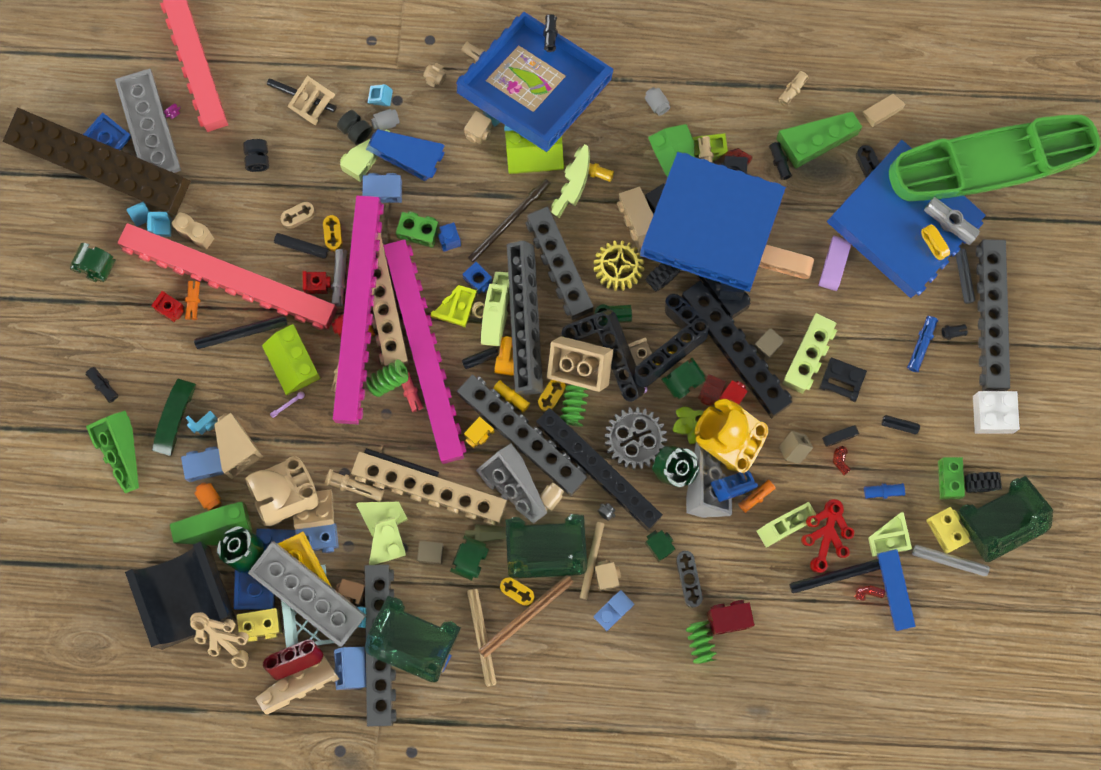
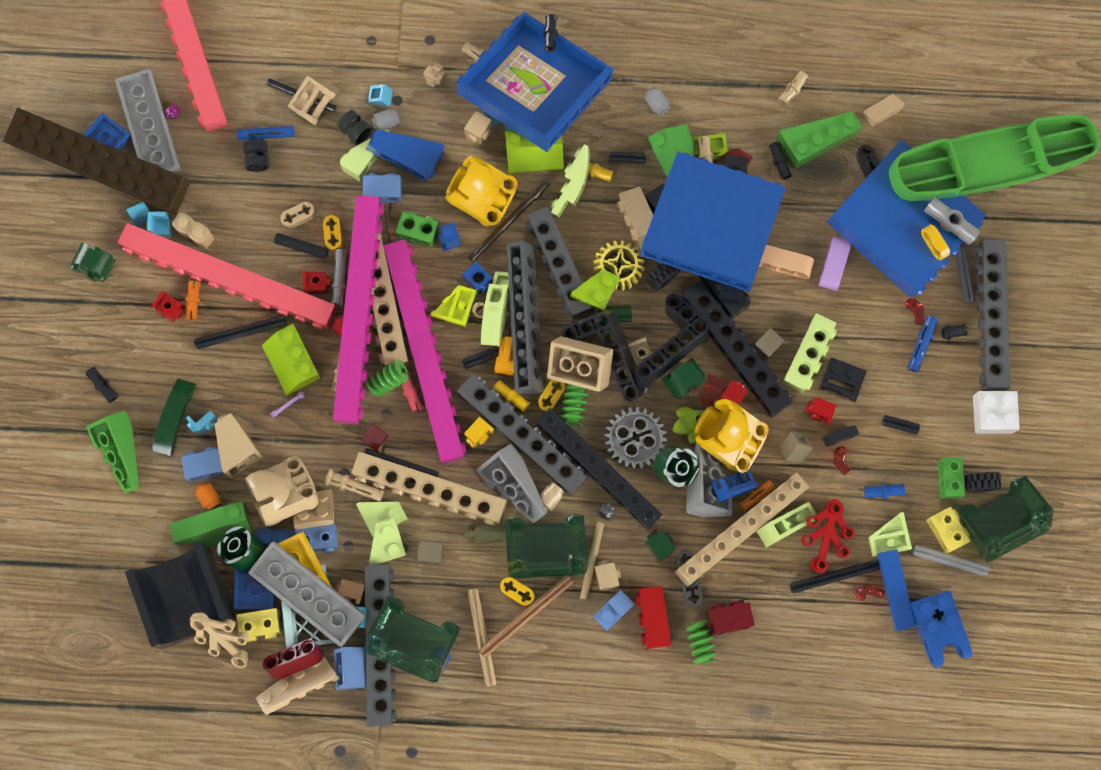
dark green brick [450,535,489,581] -> none
none -> blue pin [237,126,295,141]
none -> dark red slope [362,423,388,451]
none -> yellow piece [445,155,517,227]
none -> lime wing [570,269,620,311]
none -> black axle [609,151,646,164]
none -> red brick [635,586,671,650]
none -> tan brick [675,472,809,587]
none -> red brick [805,397,837,426]
none -> clear red arm [905,298,925,324]
none -> blue brick [910,590,973,668]

